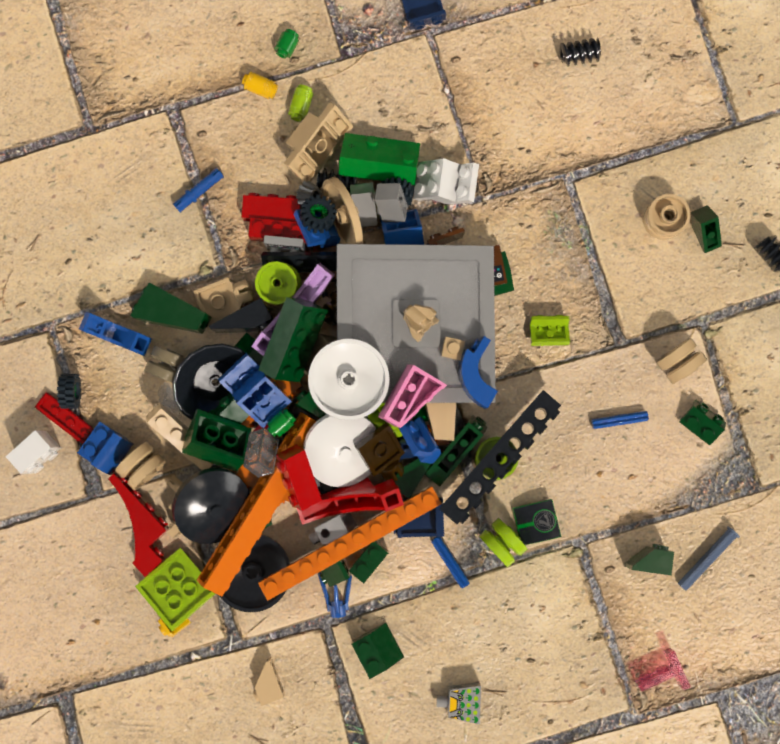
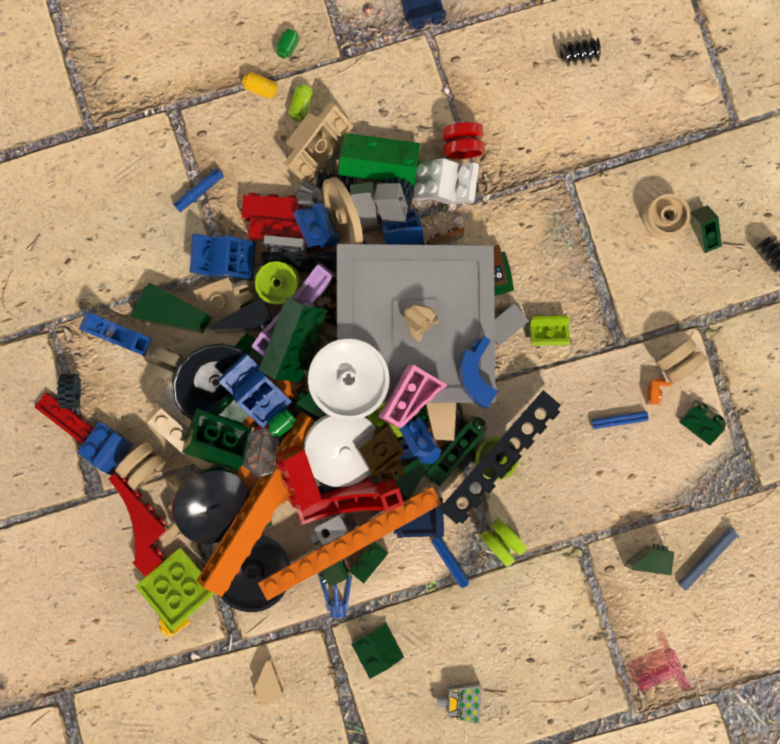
white brick [6,430,61,474] -> none
black bush [300,195,337,233] -> none
tan plate [440,337,465,361] -> none
black slope [512,499,562,545] -> none
none -> blue bracket [189,234,256,280]
none -> red wheel [442,122,485,160]
none -> light grey brick [495,303,529,347]
none -> orange bracket [647,378,671,405]

